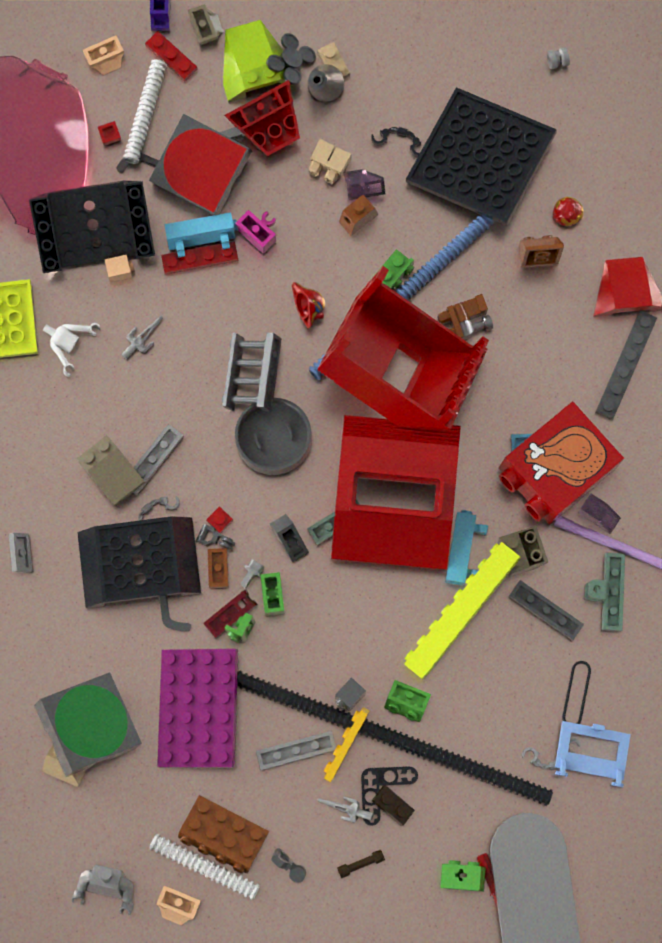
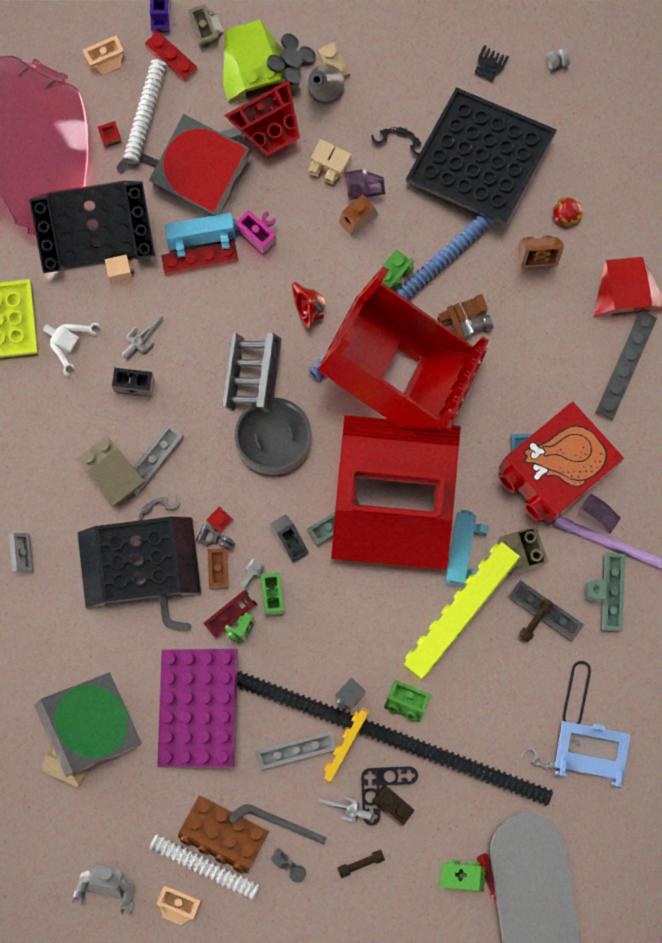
none -> black brick [112,367,154,396]
none -> dark grey piece [229,804,327,845]
none -> black piece [475,45,509,81]
none -> dark brown bar [519,598,555,642]

